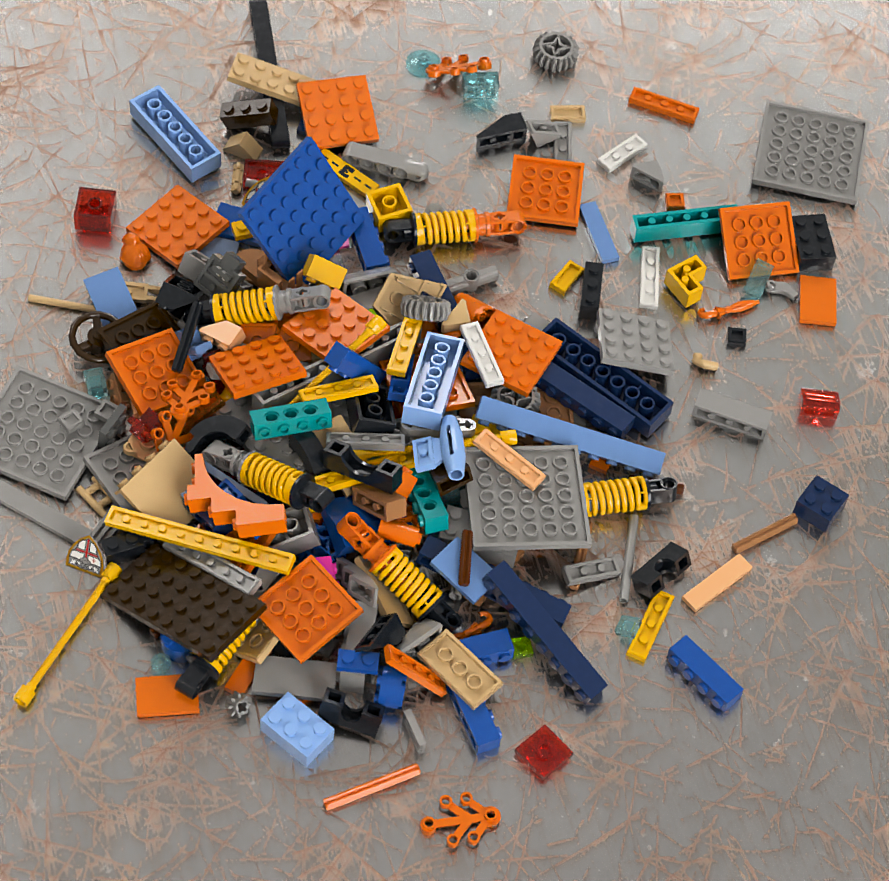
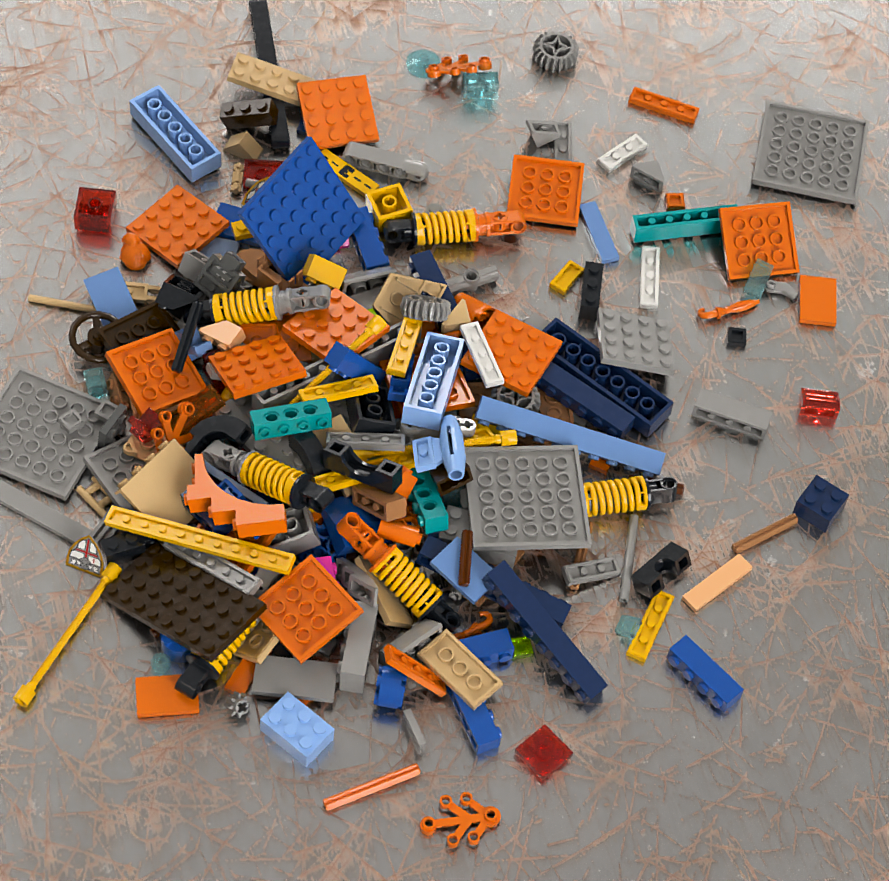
orange plant [161,370,216,420] -> none
black arch [317,687,385,737] -> none
blue plate [336,649,380,675] -> none
black slope [354,613,406,652] -> none
light nougat tile [473,428,546,491] -> none
black slope [475,112,527,150] -> none
tan tile [549,105,586,123] -> none
yellow brick [664,255,707,308] -> none
tan arm [691,353,719,371] -> none
black brick [792,214,836,272] -> none

